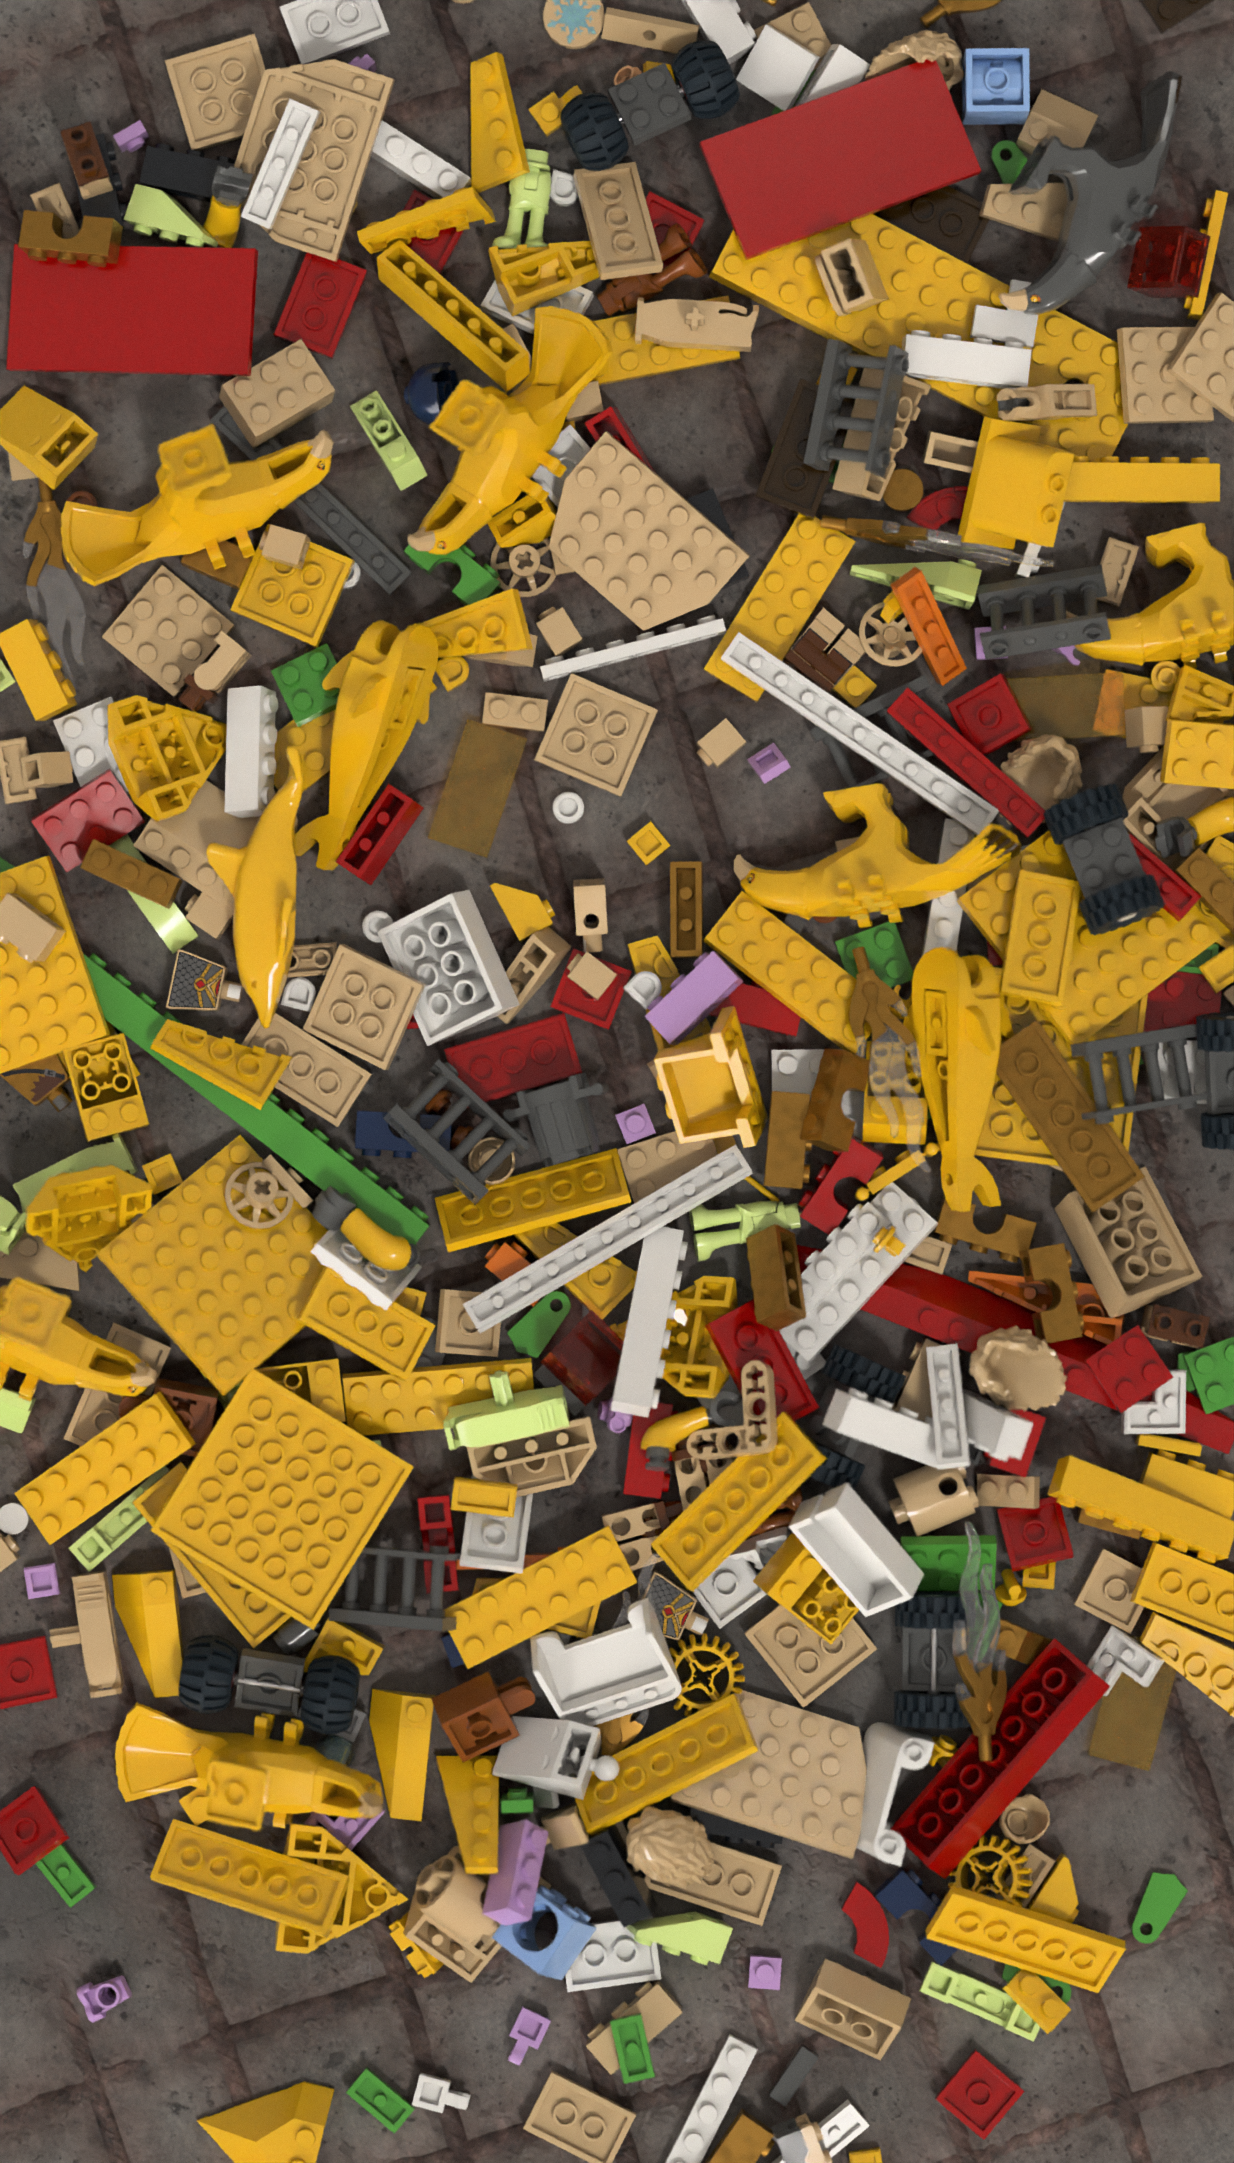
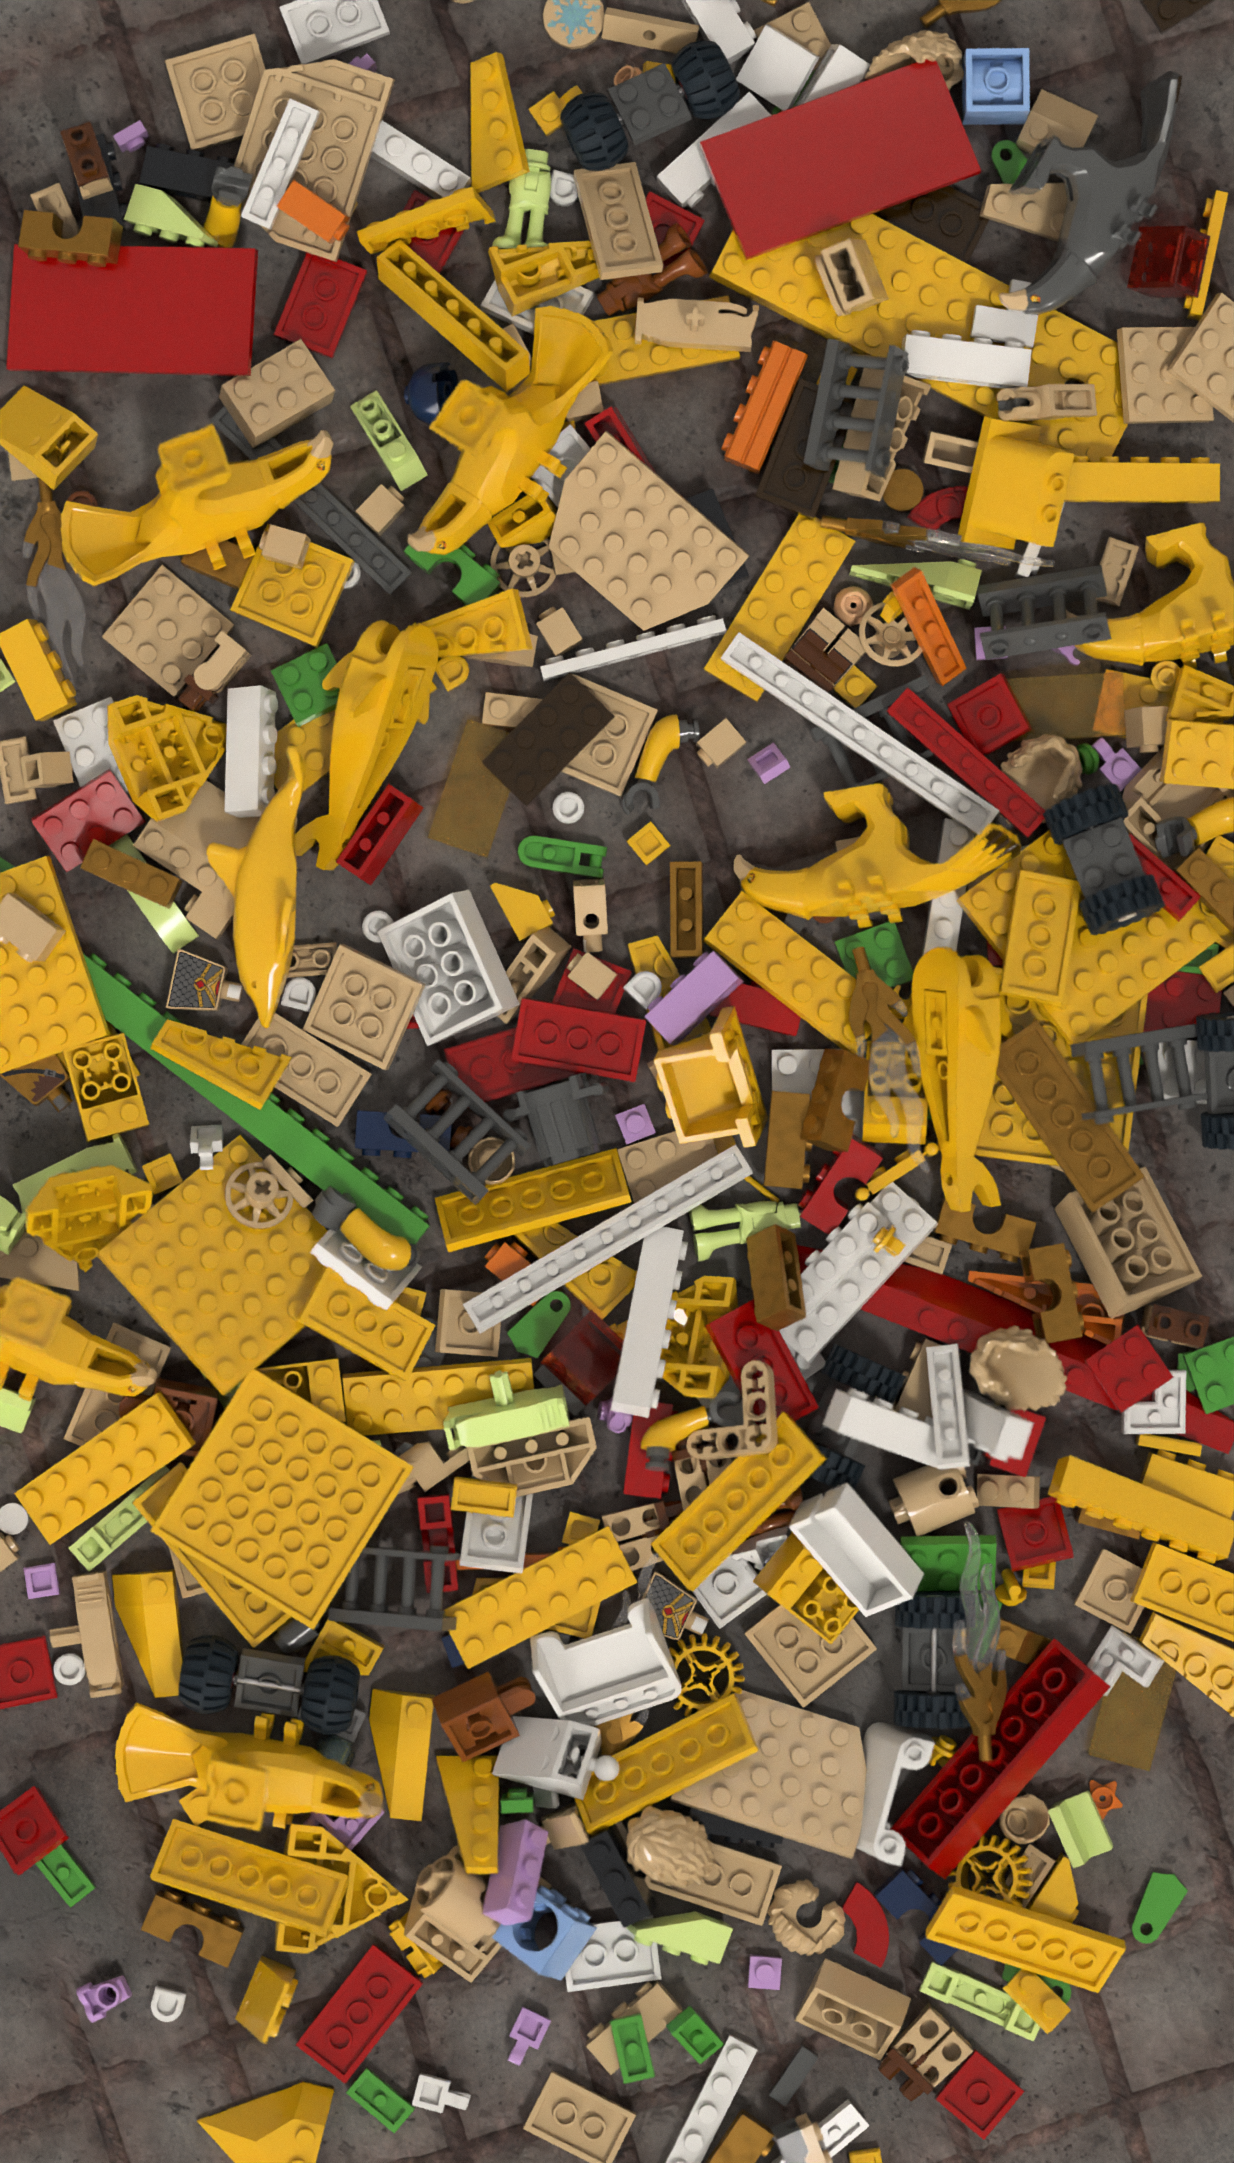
none -> white tile [54,1653,86,1685]
none -> pearl gold arch [140,1889,245,1968]
none -> white tile [151,1985,187,2022]
none -> white plate [190,1124,224,1170]
none -> yellow slope [235,1956,299,2044]
none -> orange brick [276,180,350,244]
none -> red plate [295,1943,423,2084]
none -> tan brick [355,484,406,537]
none -> tan plate [393,1442,470,1495]
none -> dark brown plate [481,672,615,807]
none -> red plate [511,997,647,1082]
none -> bright green plate [518,836,607,879]
none -> yellow plate [562,1511,600,1545]
none -> yellow piece [621,714,699,815]
none -> white brick [657,92,771,208]
none -> bright green plate [666,2006,724,2064]
none -> orange brick [721,341,808,474]
none -> tan piece [767,1879,846,1956]
none -> light nougat plate [833,586,873,626]
none -> tan hips [878,2003,973,2102]
none -> yellowish green panel [1048,1791,1113,1868]
none -> bright green plate [1076,743,1099,774]
none -> orange plate [1089,1780,1123,1820]
none -> lavender plate [1091,737,1141,792]

